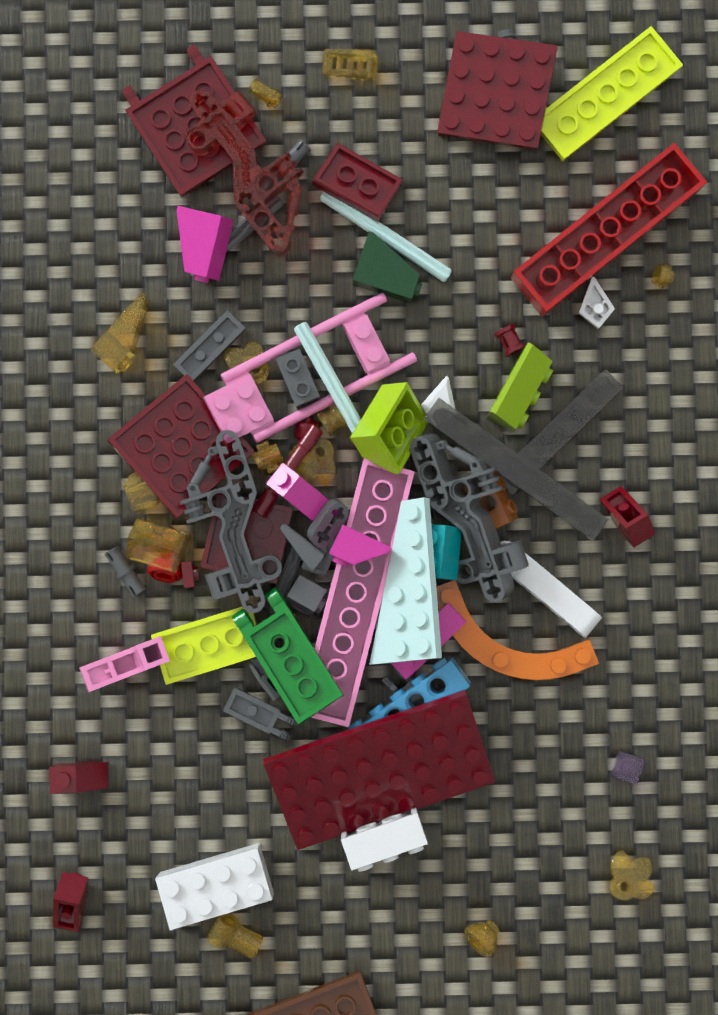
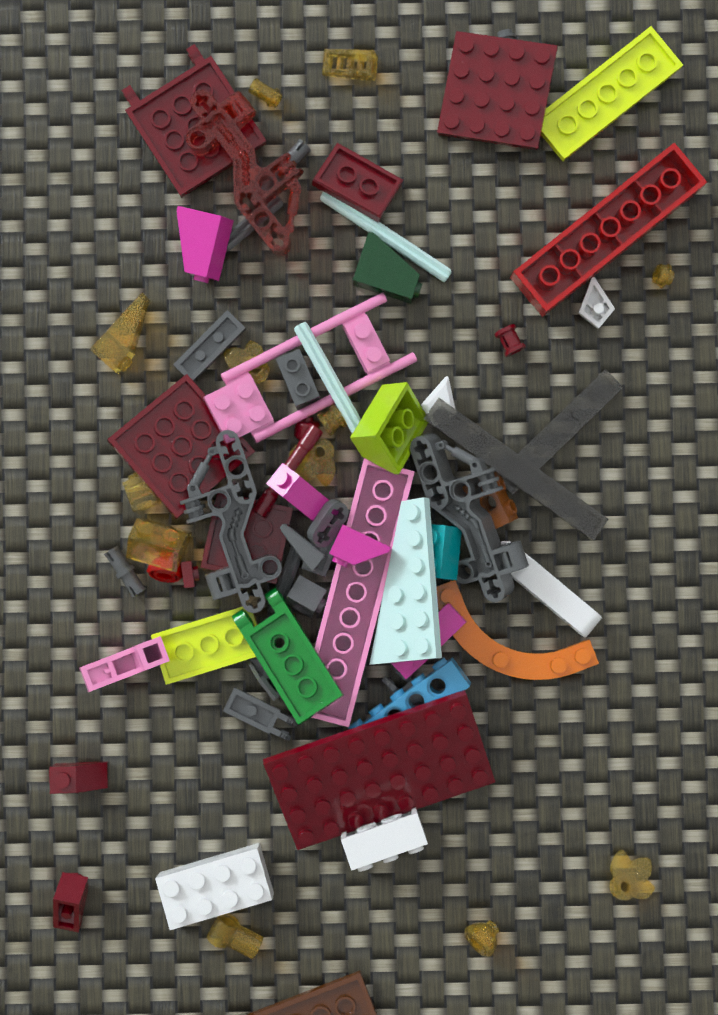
clear yellow gear [252,441,284,474] -> none
lime slope [486,342,553,432] -> none
dark red slope [600,486,655,548] -> none
clear purple plate [611,750,645,785] -> none

